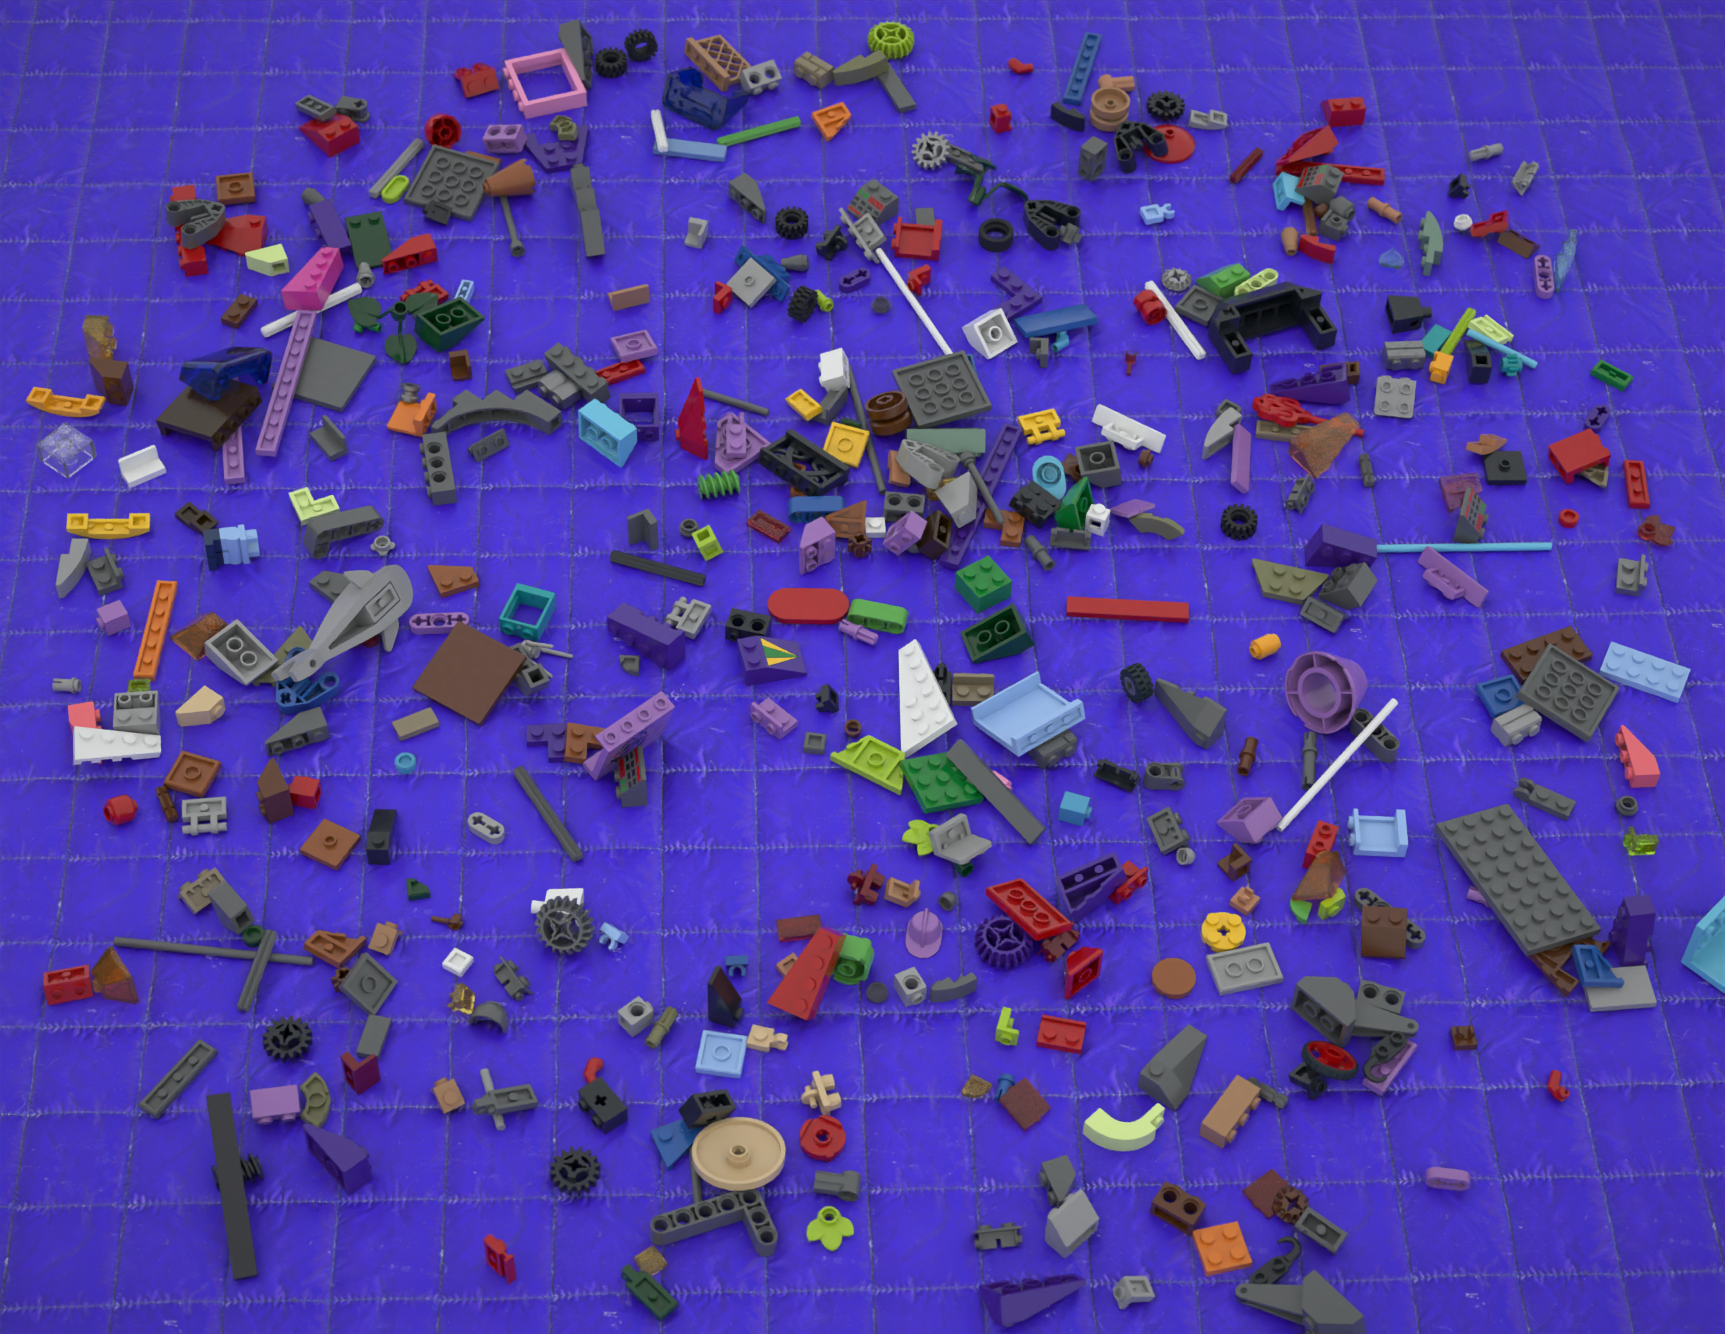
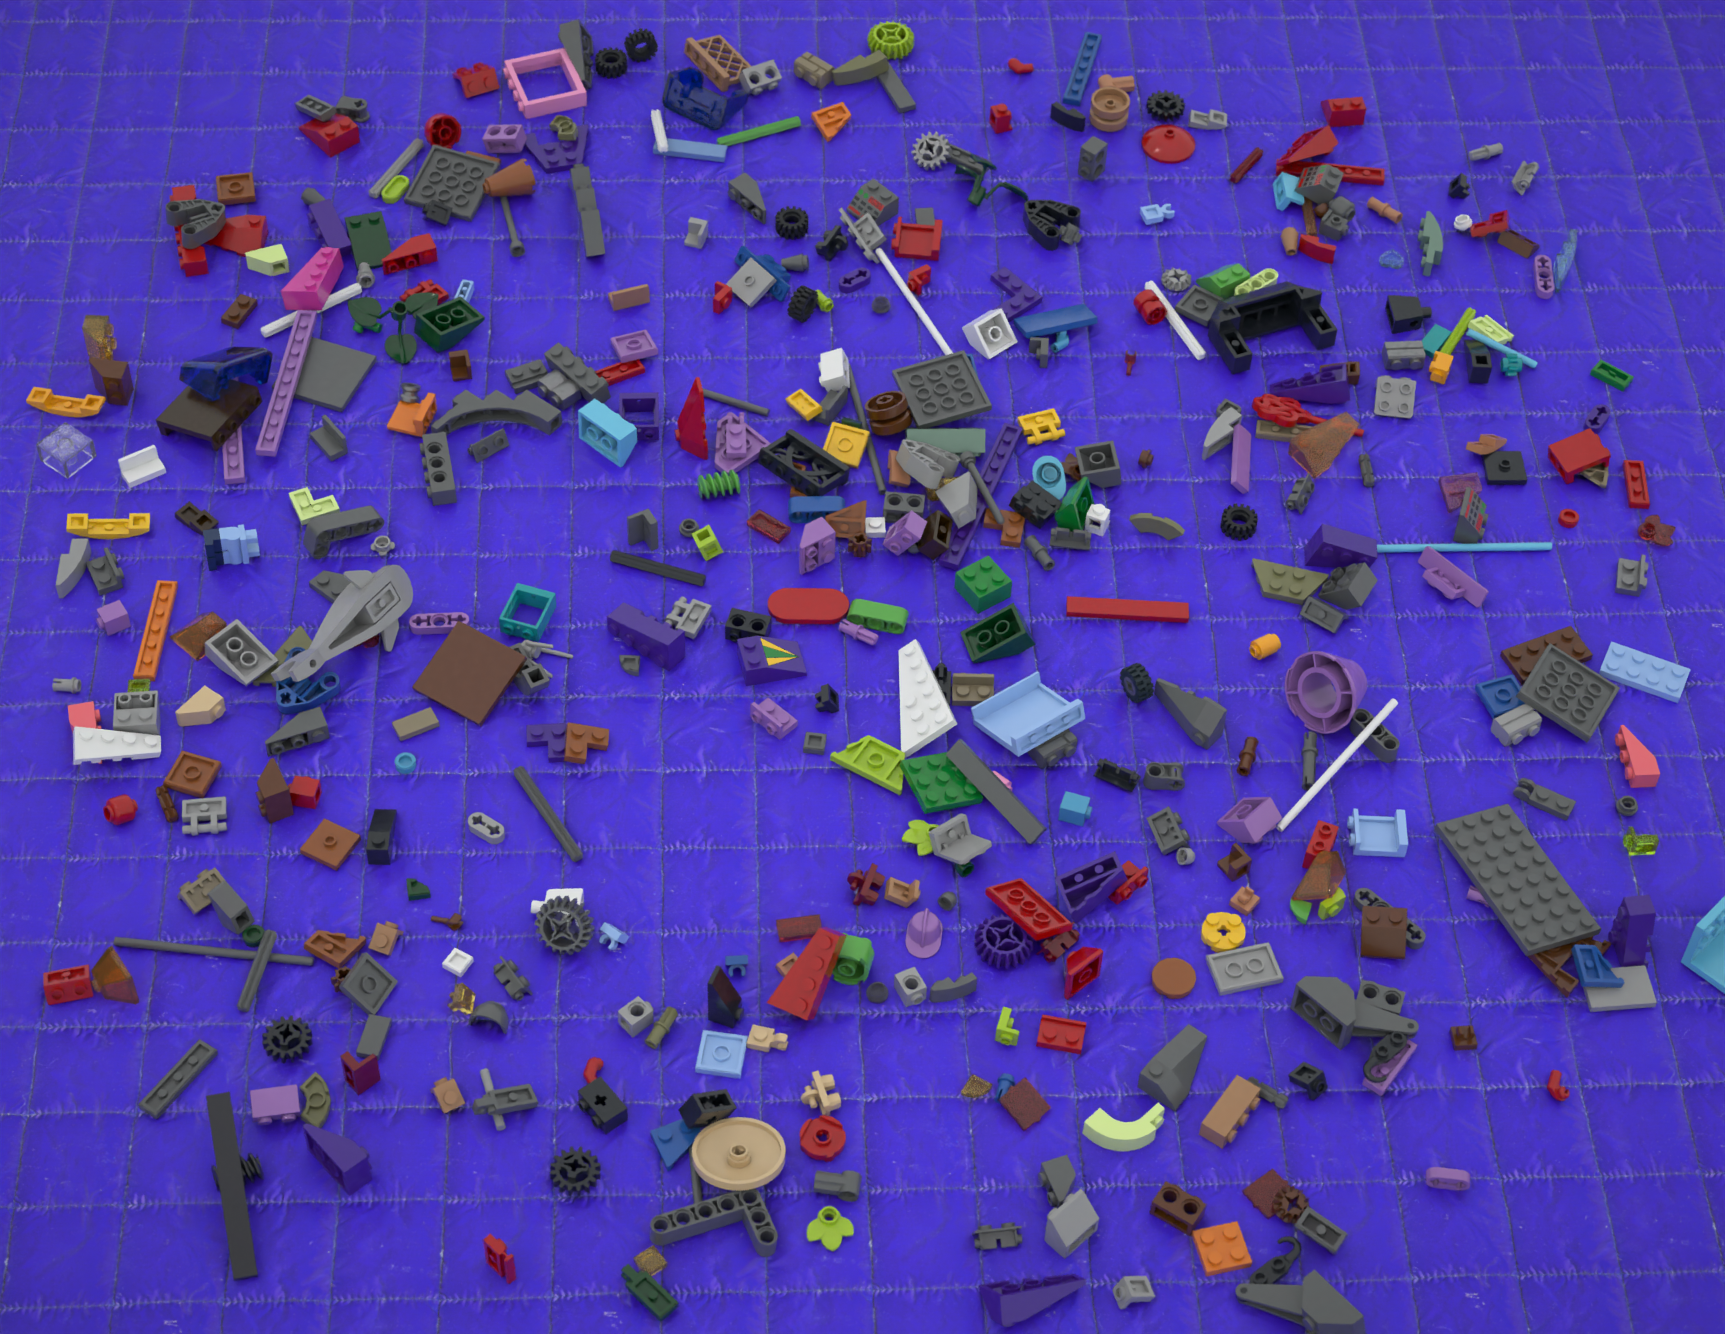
dark orange wing [427,565,479,598] -> none
medium lavender panel [583,691,675,781] -> none
dark grey slope [614,745,647,807] -> none
hinge [844,719,861,738] -> none
black tyre [978,218,1014,252] -> none
white bracket [1092,404,1166,453] -> none
medium lavender piece [1109,499,1155,518] -> none
black connector [1114,120,1169,173] -> none
wheel [1301,1040,1359,1080] -> none

